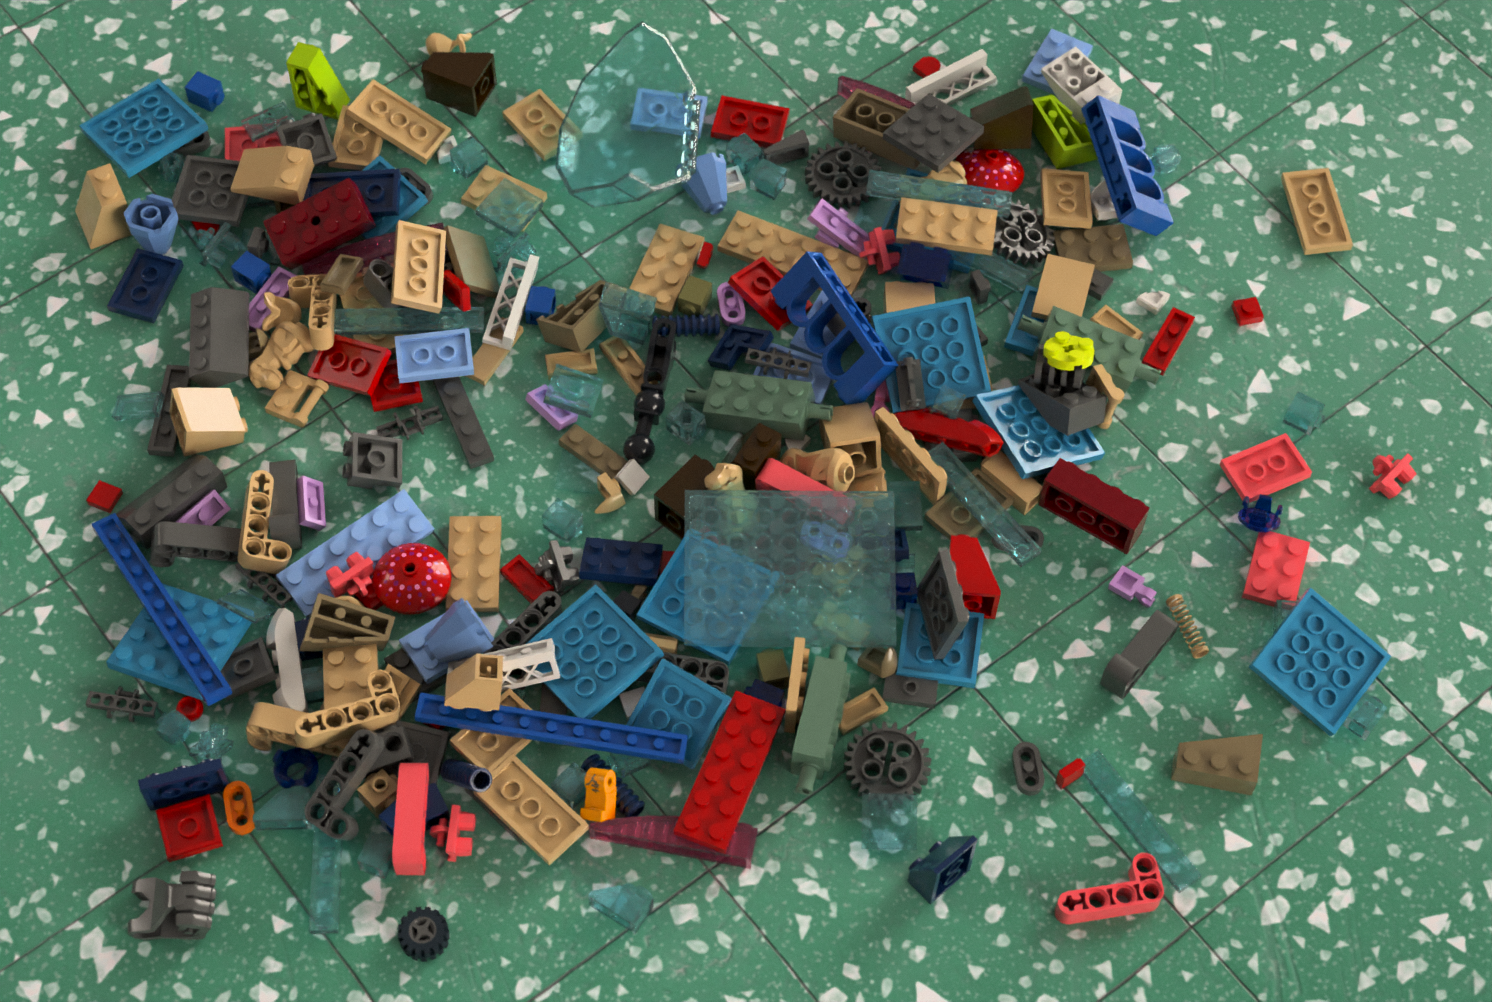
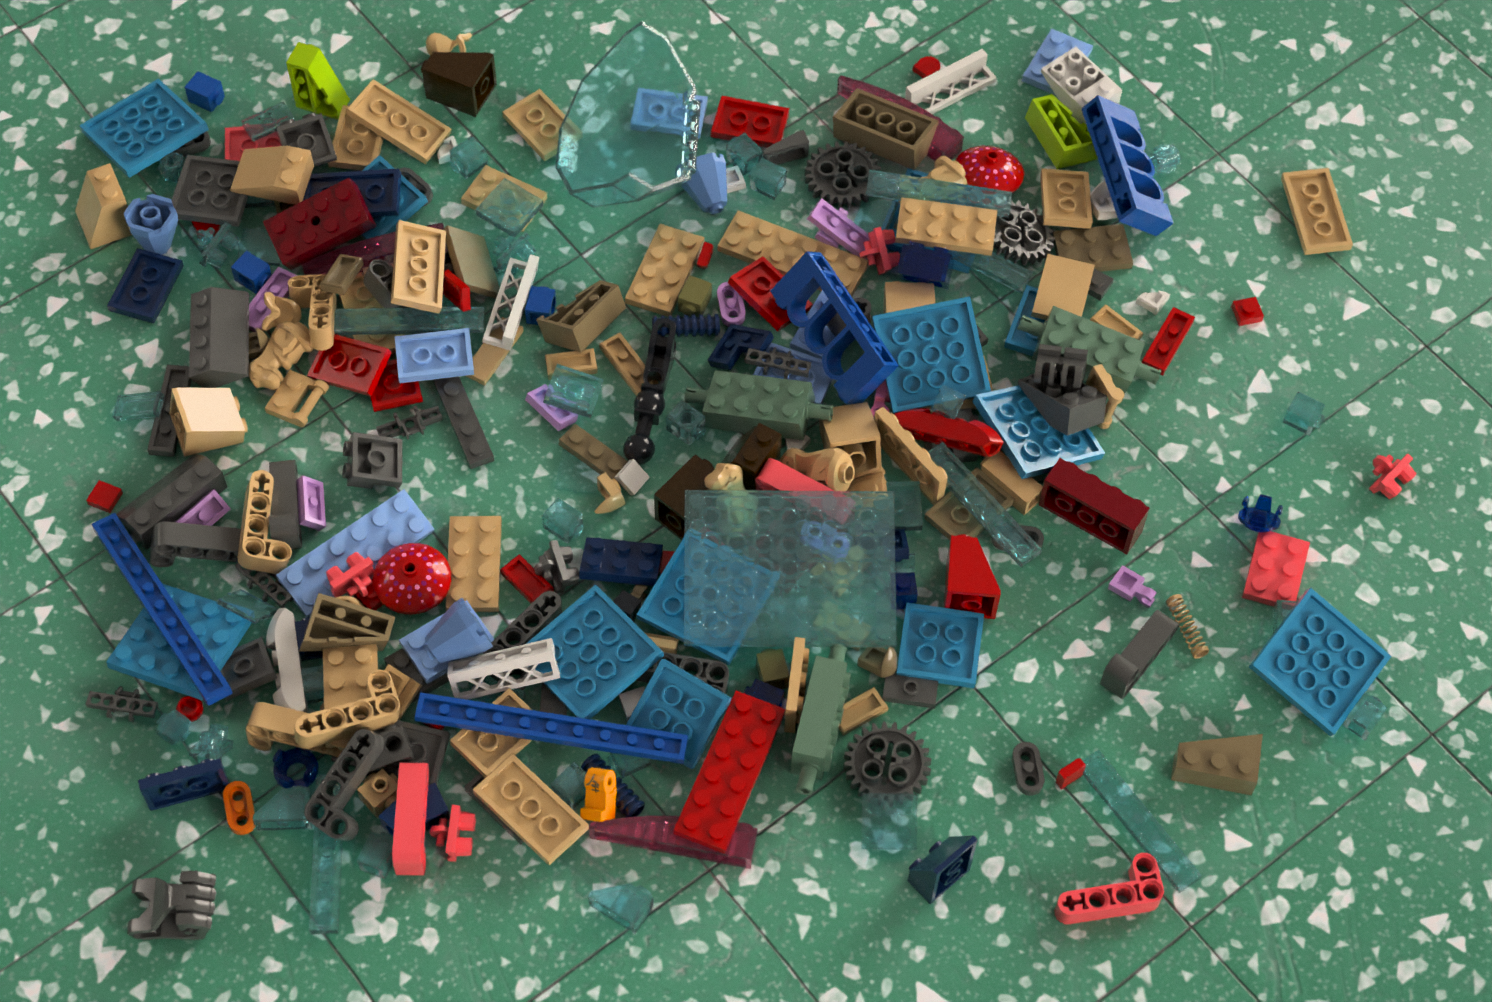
red plate [156,794,223,863] -> none
dark grey plate [247,227,269,259] -> none
black wheel [398,906,450,962] -> none
dark blue piece [440,759,492,792] -> none
tan slope [444,654,503,711] -> none
clear light blue slope [598,282,657,345] -> none
dark grey plate [883,93,984,173] -> none
dark grey hinge [896,357,926,411] -> none
dark grey plate [916,551,969,660] -> none
dark grey plate [968,269,991,305] -> none
dark brown slope [969,86,1033,150] -> none
neon yellow plate [1043,331,1094,371] -> none
coral plate [1220,433,1312,505] -> none

